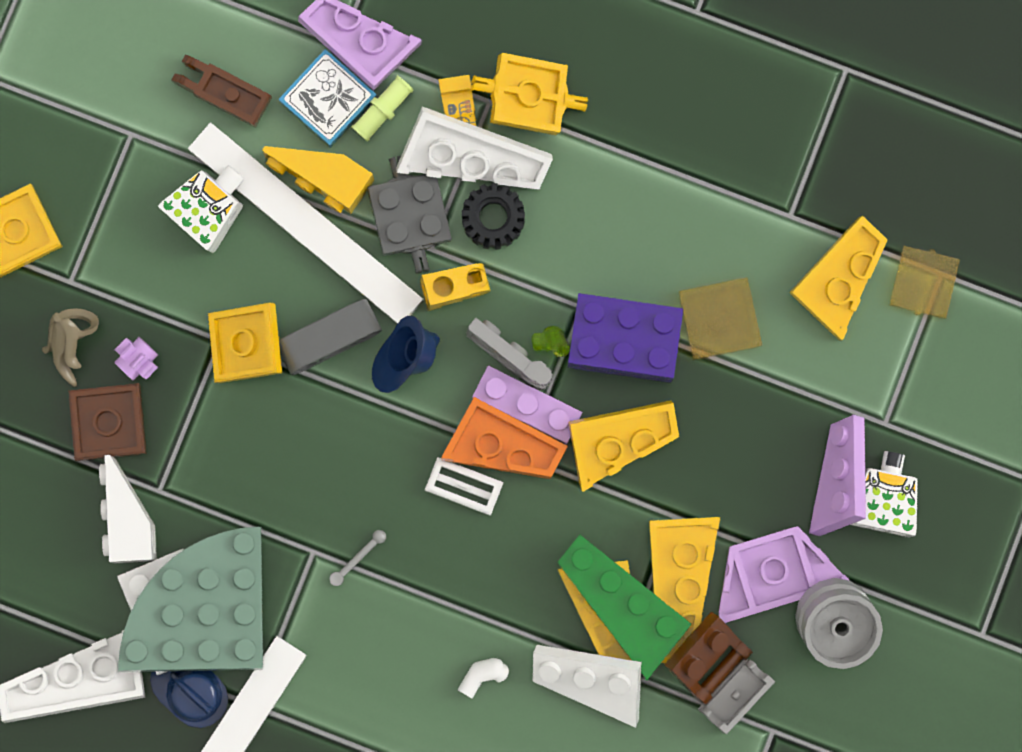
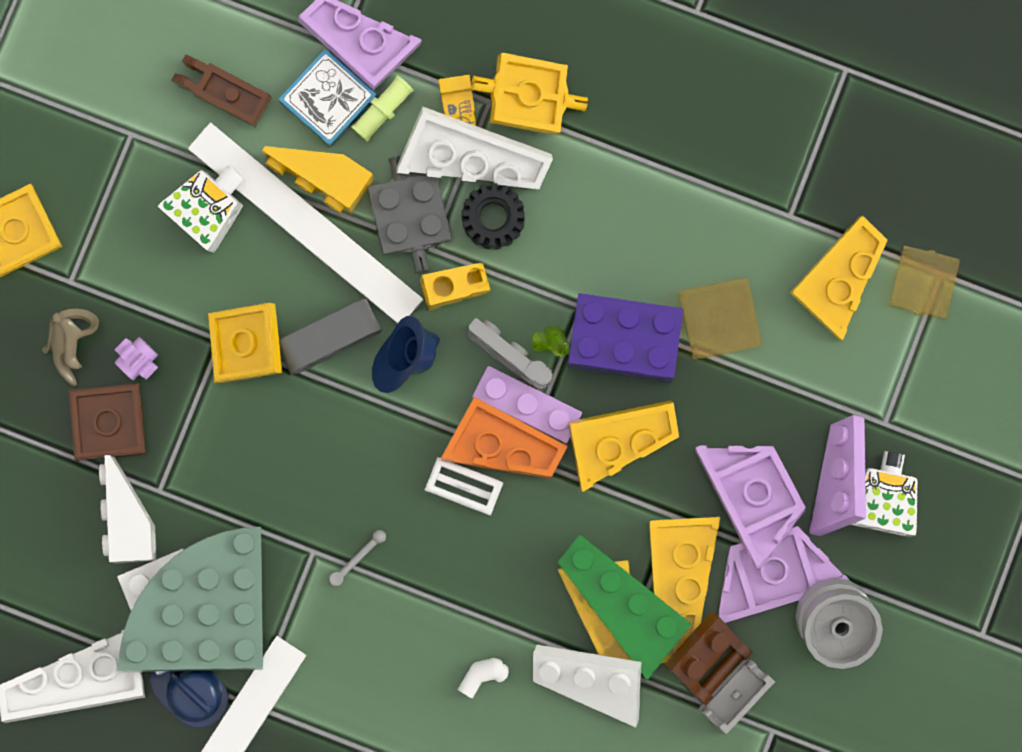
none -> lavender wing [695,445,806,569]

